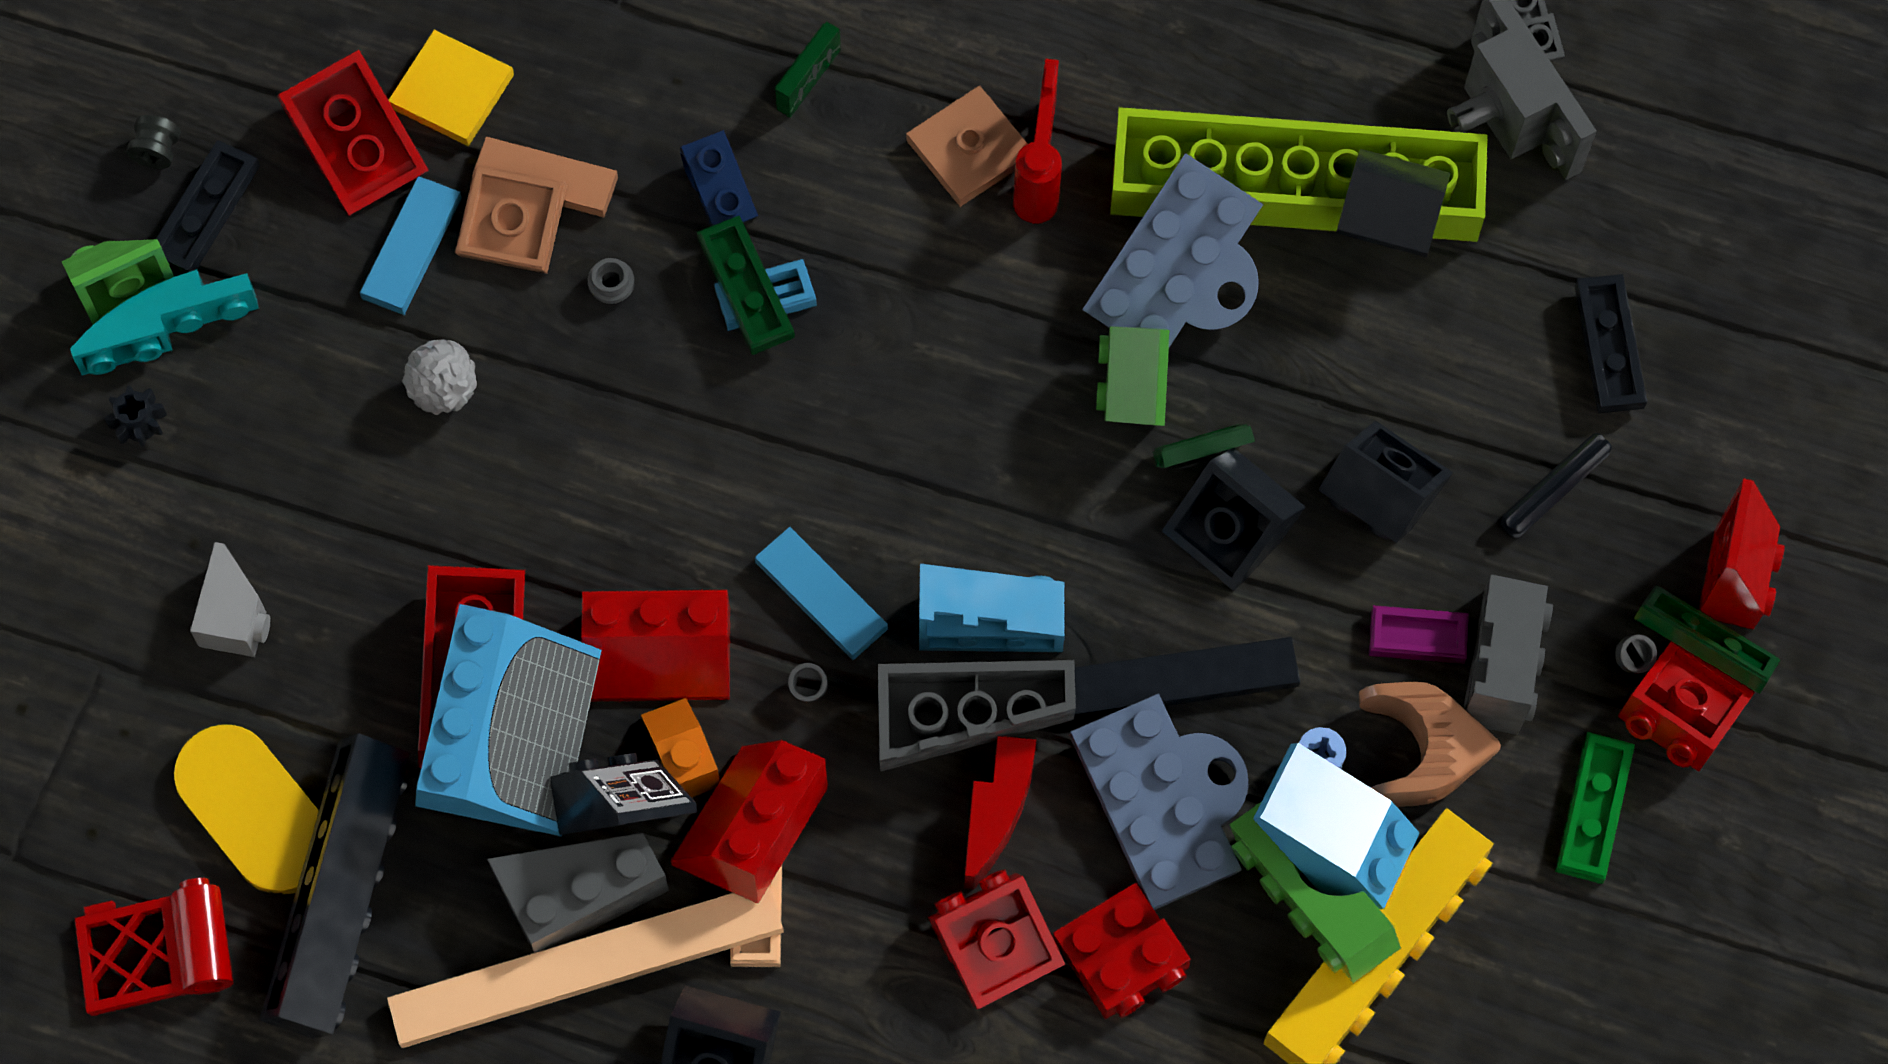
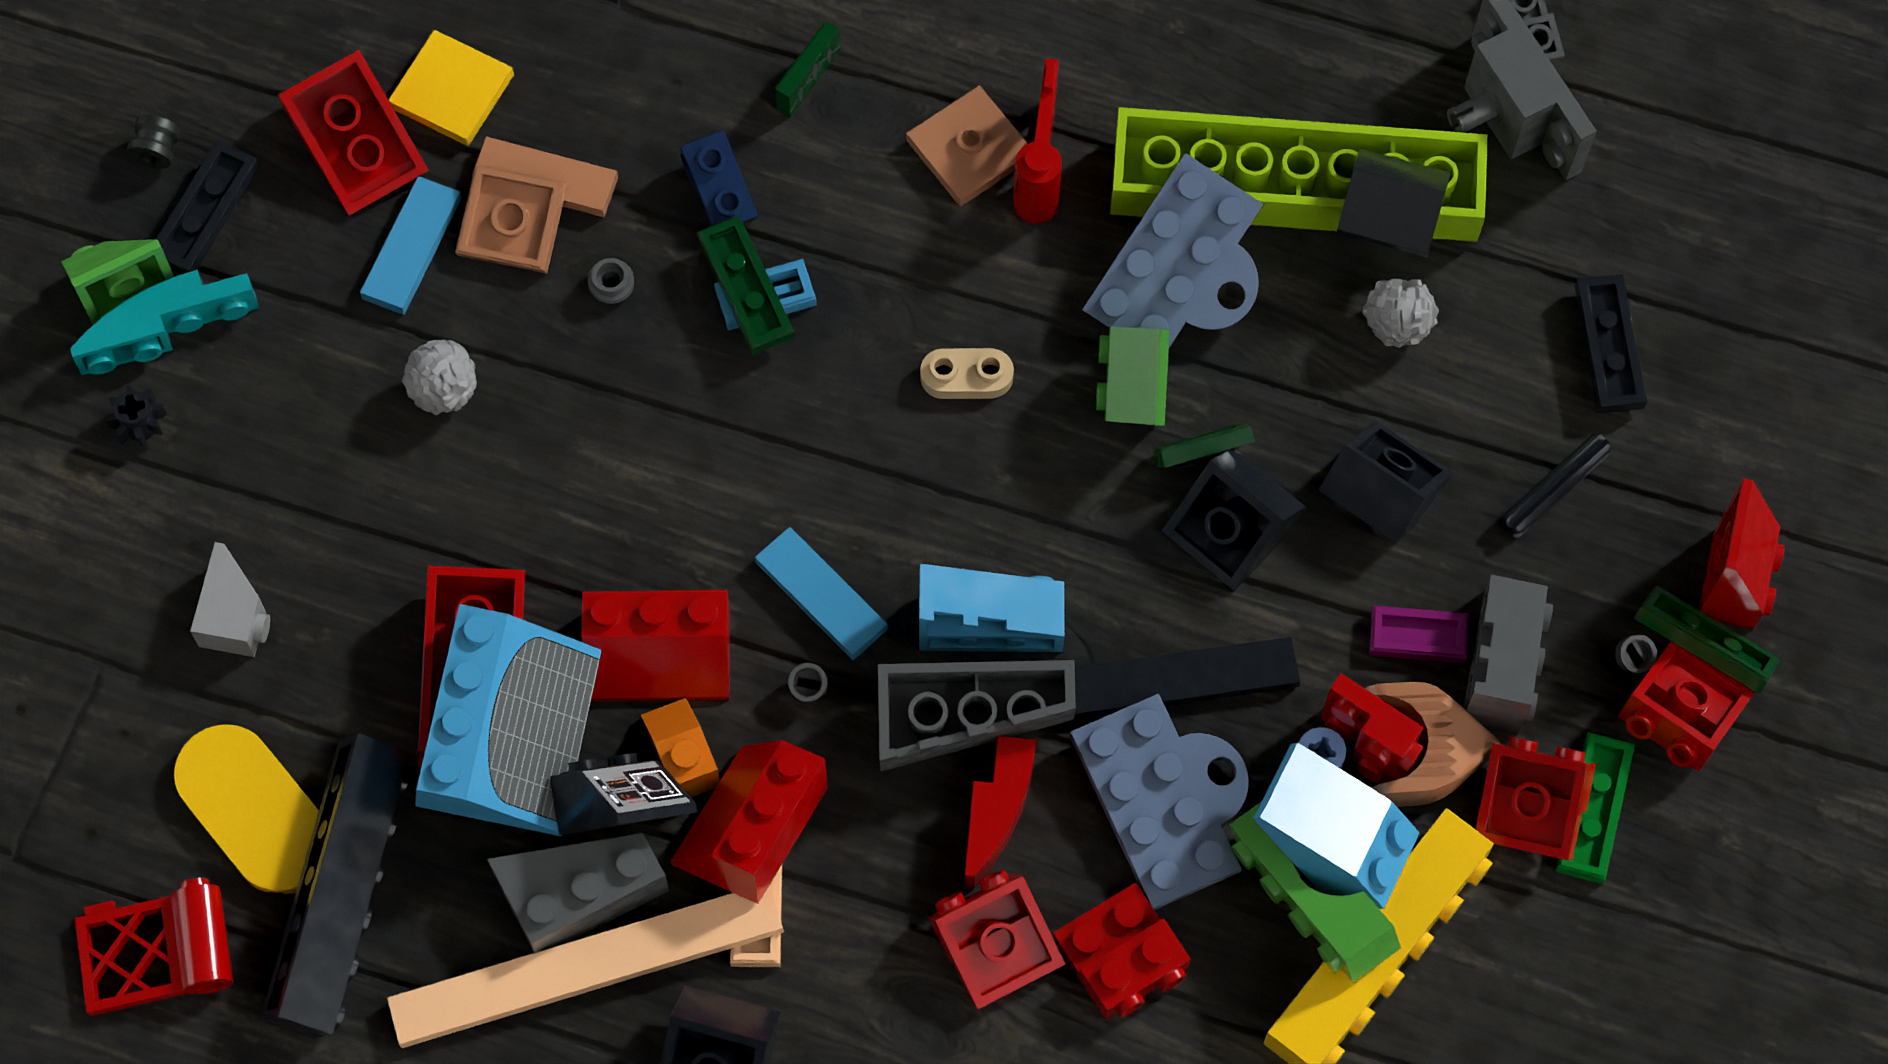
none -> tan plate [920,348,1014,399]
none -> red plate [1320,673,1424,783]
none -> light grey piece [1363,279,1439,348]
none -> red plate [1476,736,1596,861]

